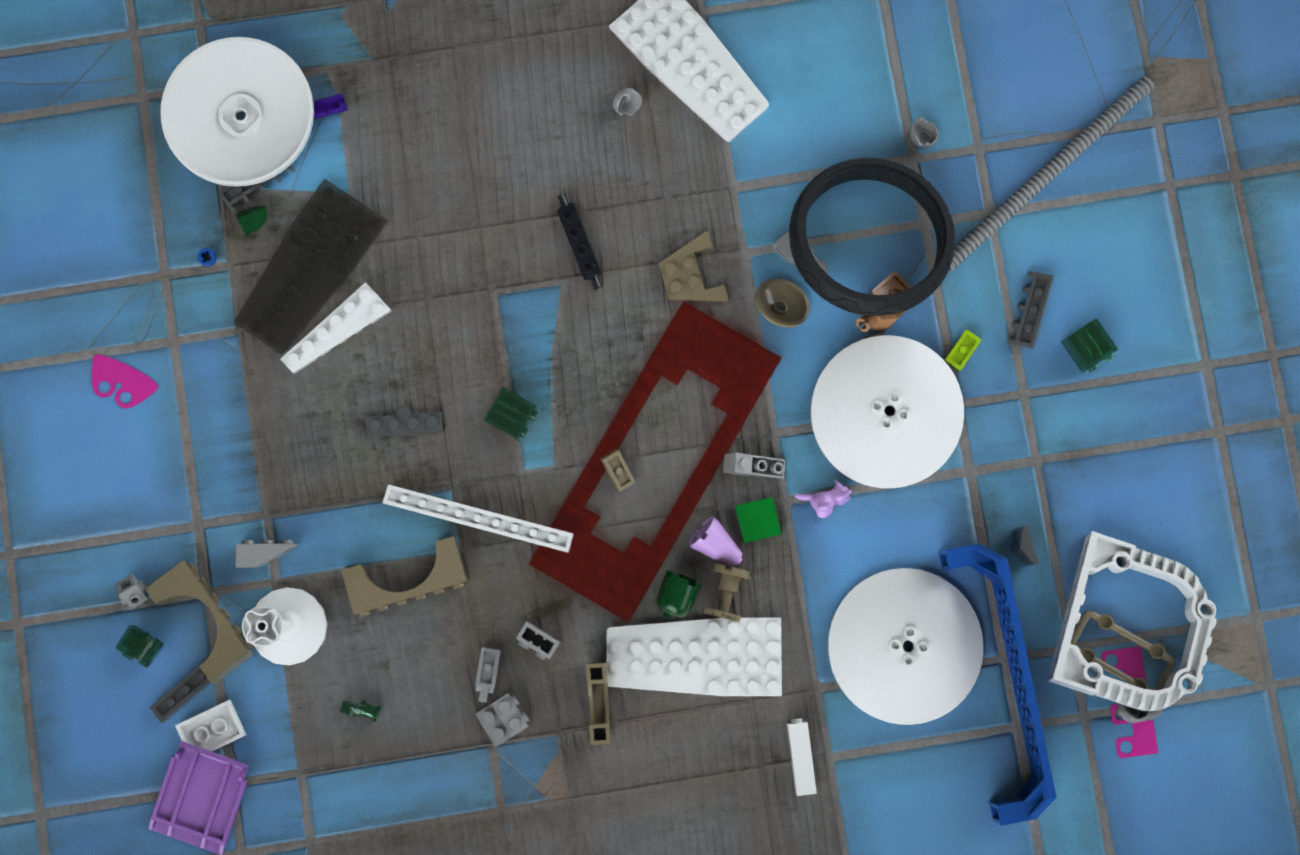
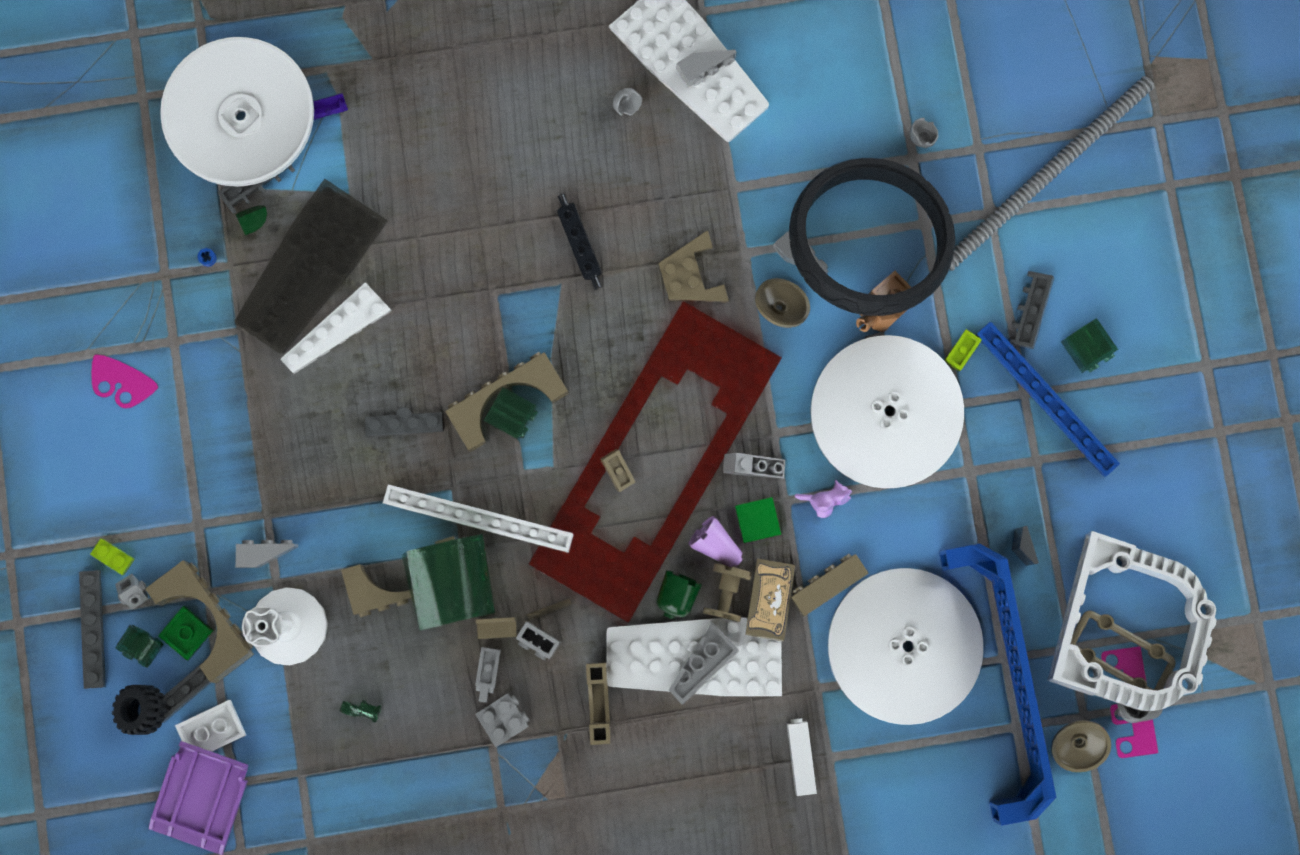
none -> dark grey plate [79,570,106,689]
none -> lime plate [90,538,135,575]
none -> black tyre [112,685,167,735]
none -> green tile [158,606,214,661]
none -> clear green windscreen [402,534,495,631]
none -> dark tan arch [445,352,569,452]
none -> dark tan panel [476,617,517,639]
none -> light grey wing [669,622,739,705]
none -> light grey slope [676,50,737,88]
none -> tile [745,558,795,642]
none -> dark tan brick [790,554,869,617]
none -> blue plate [976,322,1120,477]
none -> dark tan dish [1051,720,1111,772]

